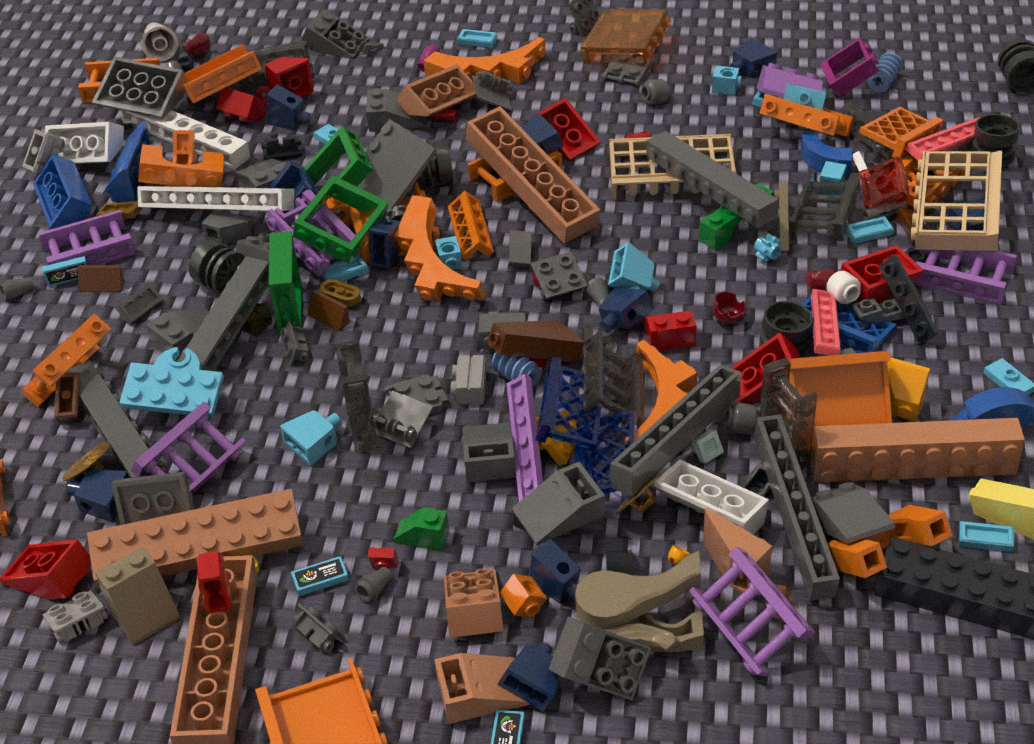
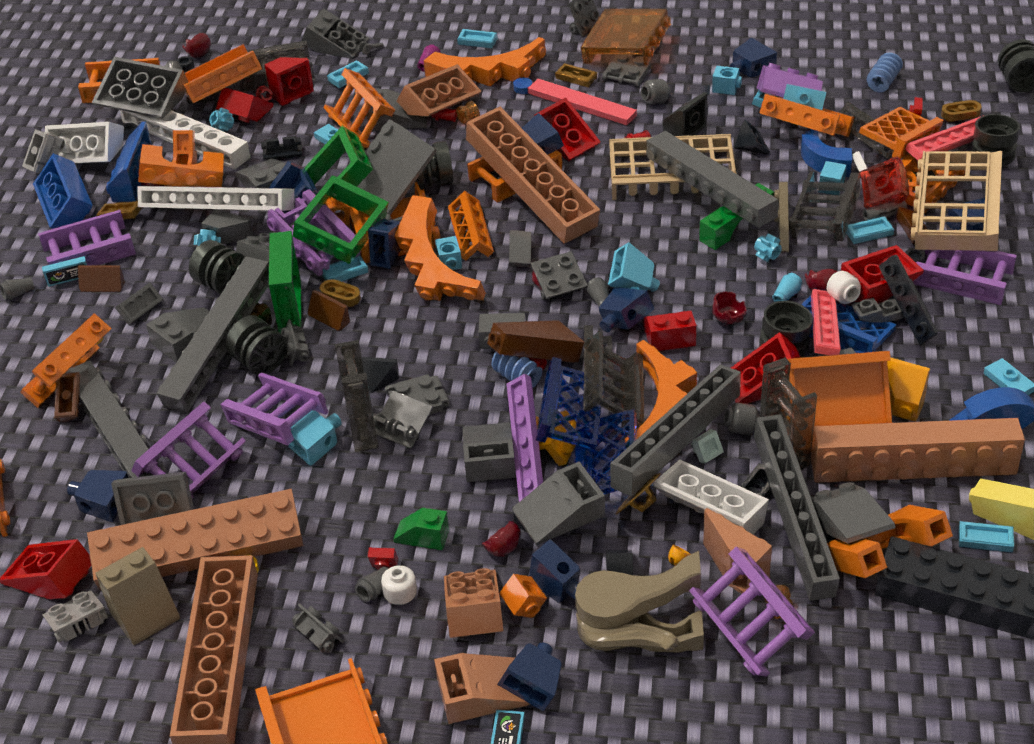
pearl gold shield [62,442,110,481] -> none
medium azure plate [119,347,224,418] -> none
white cone [141,23,179,62] -> none
red brick [197,551,231,613] -> none
dark blue torso [267,85,312,130] -> none
tile [291,556,349,596] -> none
dark grey plate [387,205,406,222] -> none
light grey brick [451,355,487,405] -> none
dark grey hinge [472,71,513,111] -> none
dark grey slope [548,616,652,701] -> none
magenta window [820,38,879,97] -> none
none -> medium azure gear [193,229,221,246]
none -> medium azure gear [209,108,234,132]
none -> medium lavender fence [220,373,329,445]
none -> pearl dark grey wheel [226,315,288,375]
none -> orange fence [323,68,395,149]
none -> medium azure plate [327,60,369,88]
none -> black slope [351,356,400,393]
none -> white head [381,566,417,605]
none -> clear orange wheel [456,101,480,125]
none -> dark red hair [481,521,521,557]
none -> blue tile [513,77,532,94]
none -> coral tile [528,79,637,126]
none -> pearl gold tile [555,63,597,88]
none -> pearl dark grey slope [663,92,708,136]
none -> black slope [734,120,770,155]
none -> medium azure cone [772,273,803,302]
none -> red plate [909,97,923,116]
none -> pearl gold plate [941,100,982,122]

